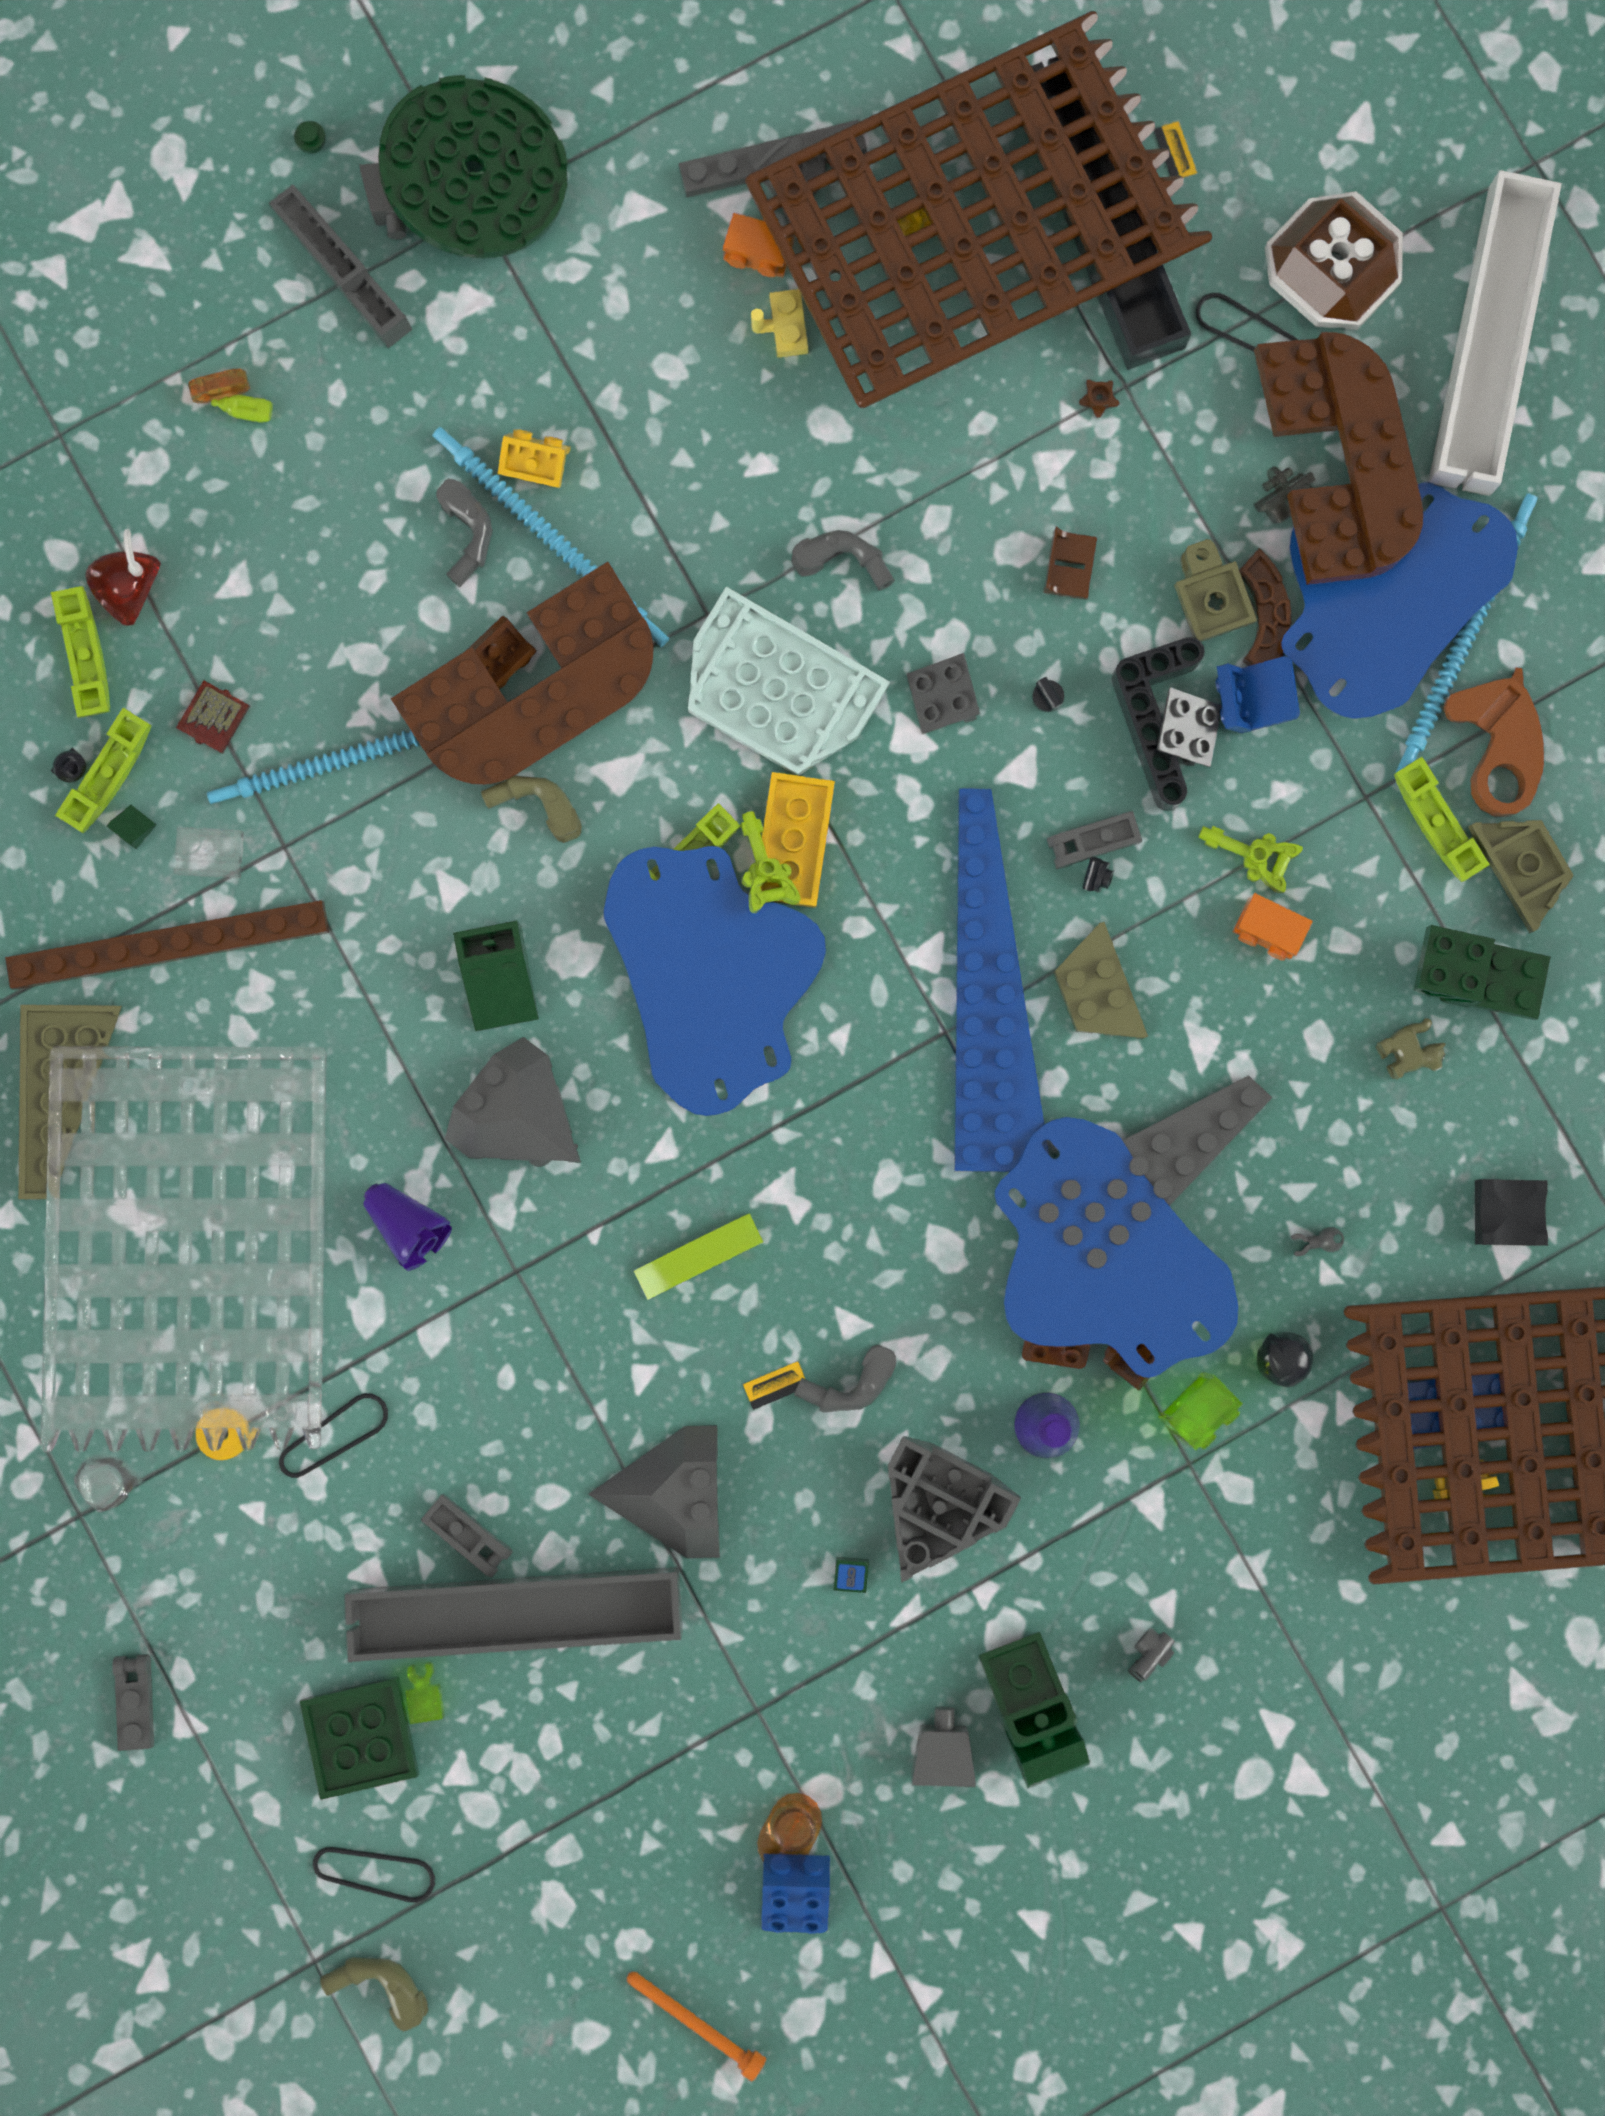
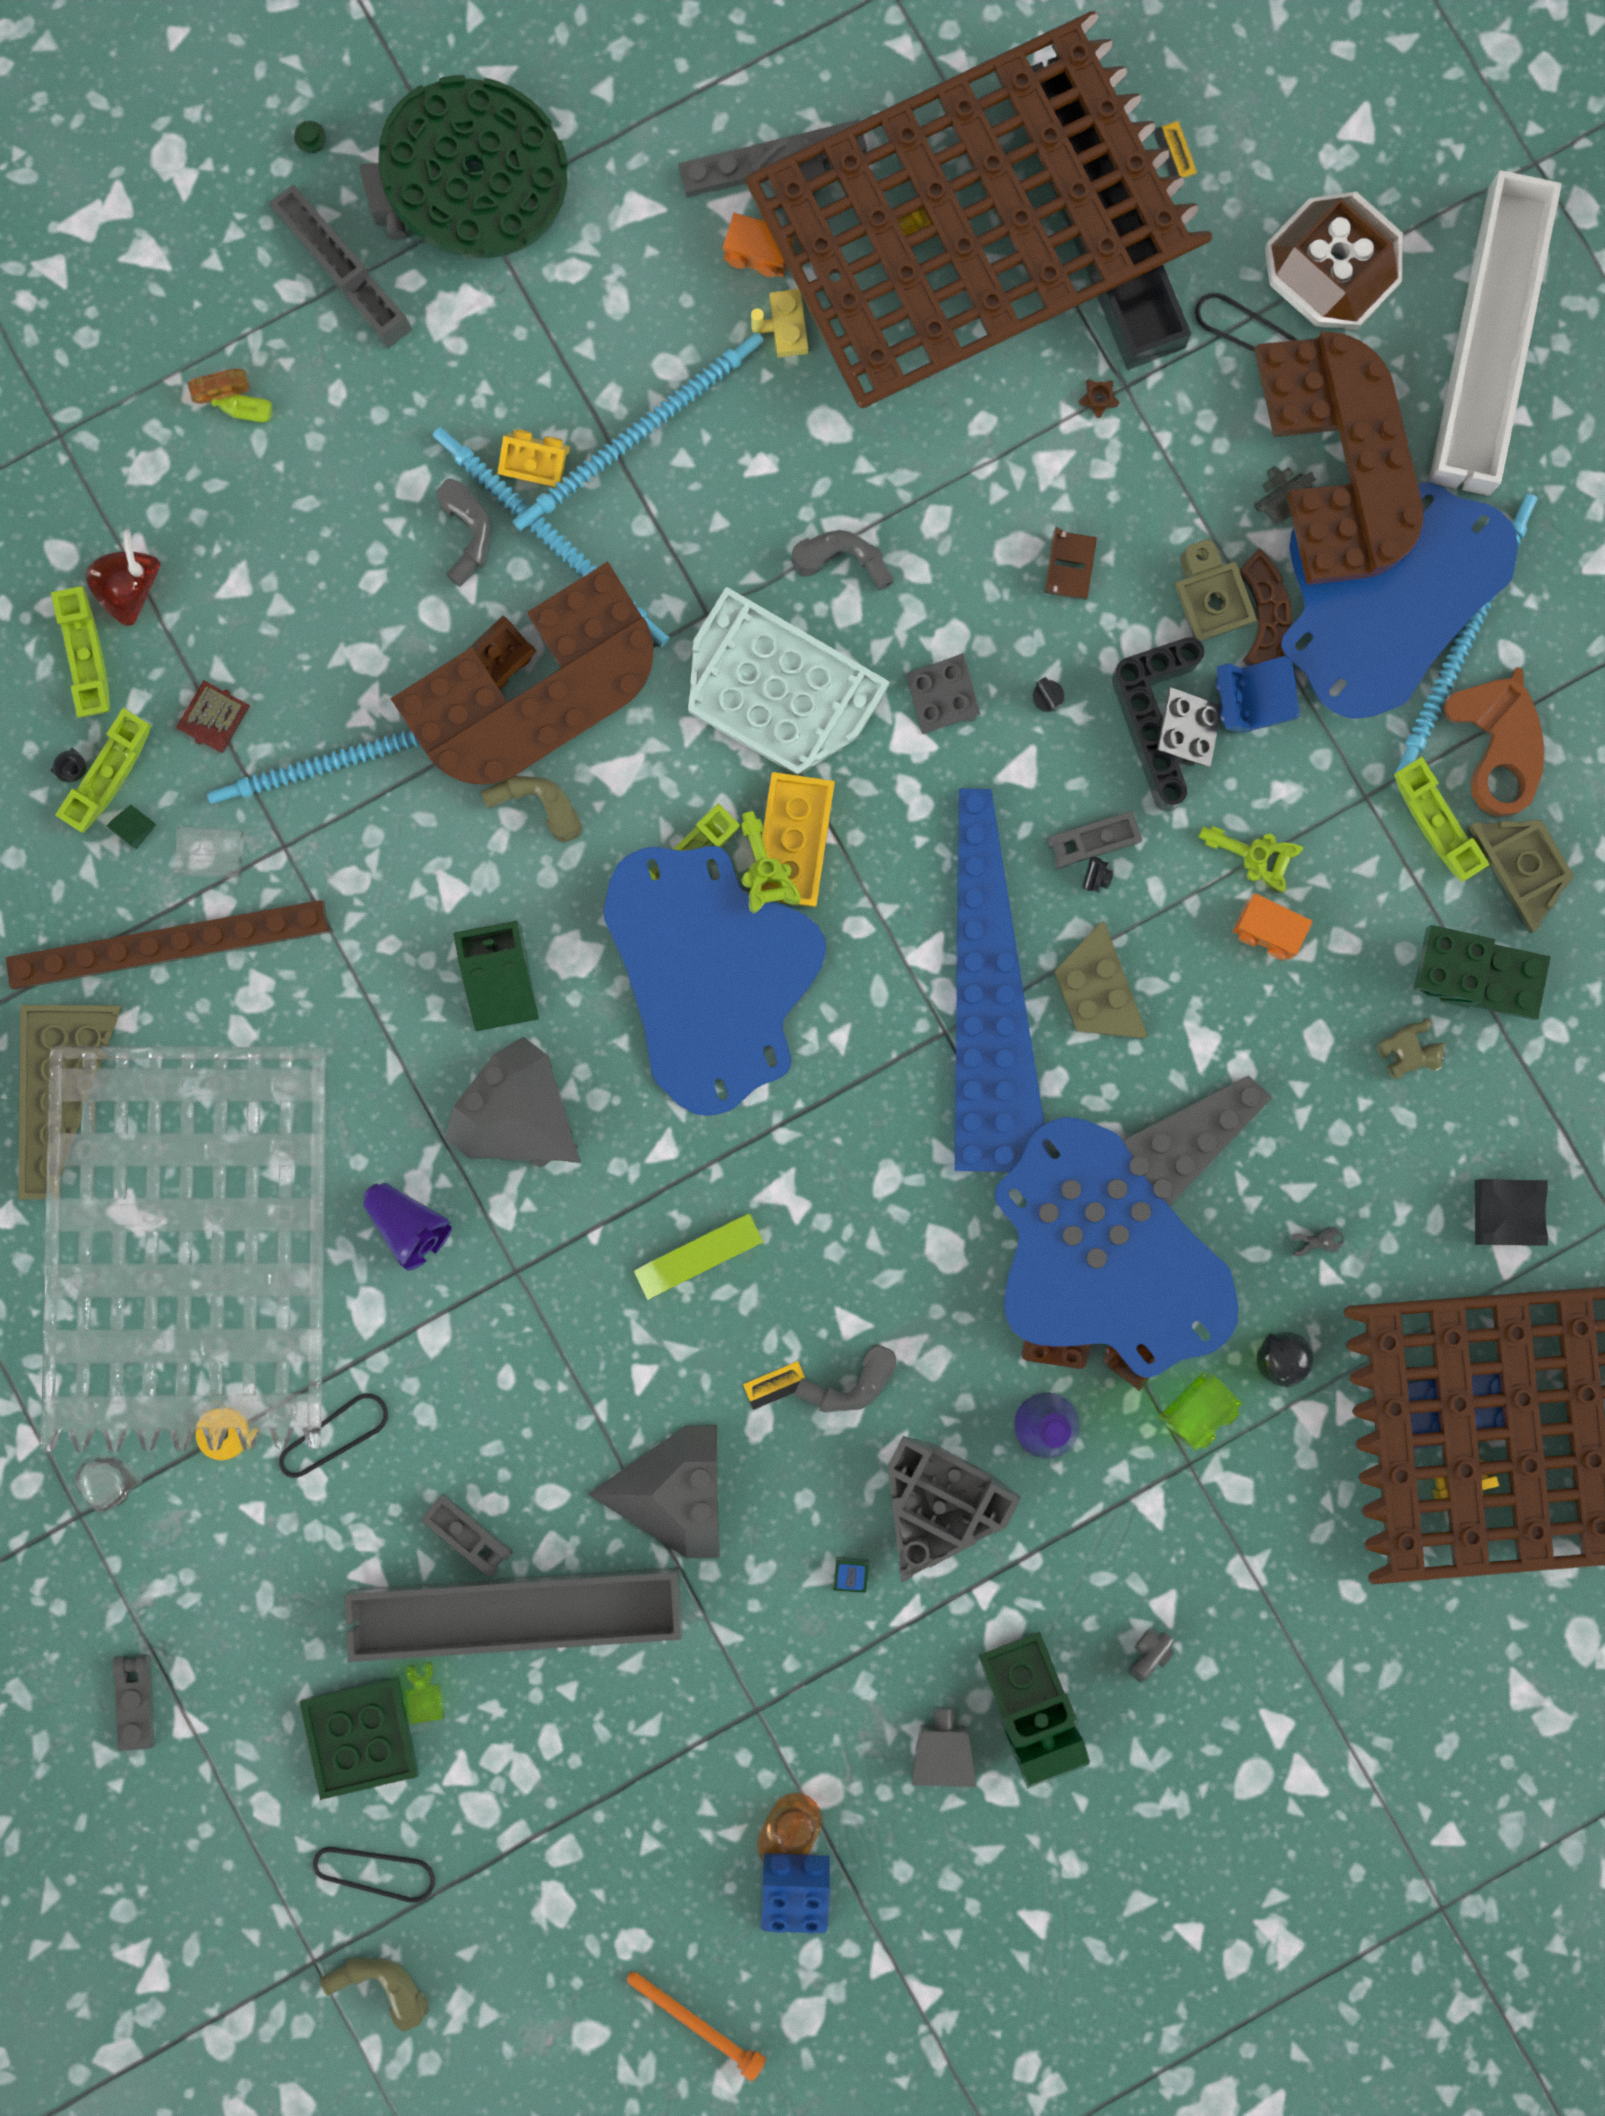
none -> medium azure hose [512,332,764,531]

